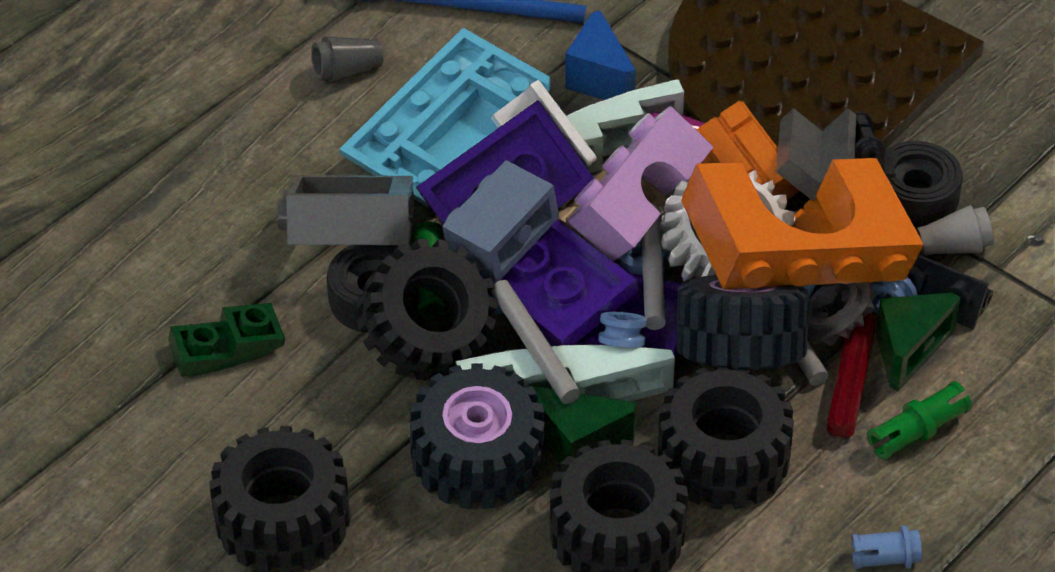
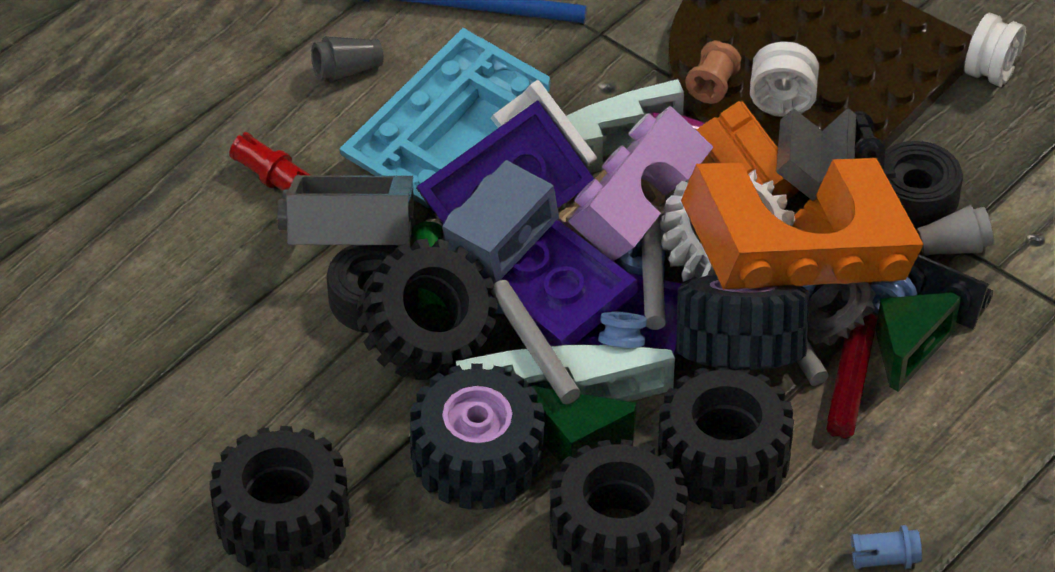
dark green slope [168,303,285,377] -> none
blue slope [565,11,636,100] -> none
green pin [867,381,972,460] -> none
none -> red pin [229,132,311,191]
none -> nougat bush [685,41,741,104]
none -> white wheel [750,42,819,117]
none -> white wheel [964,13,1026,87]

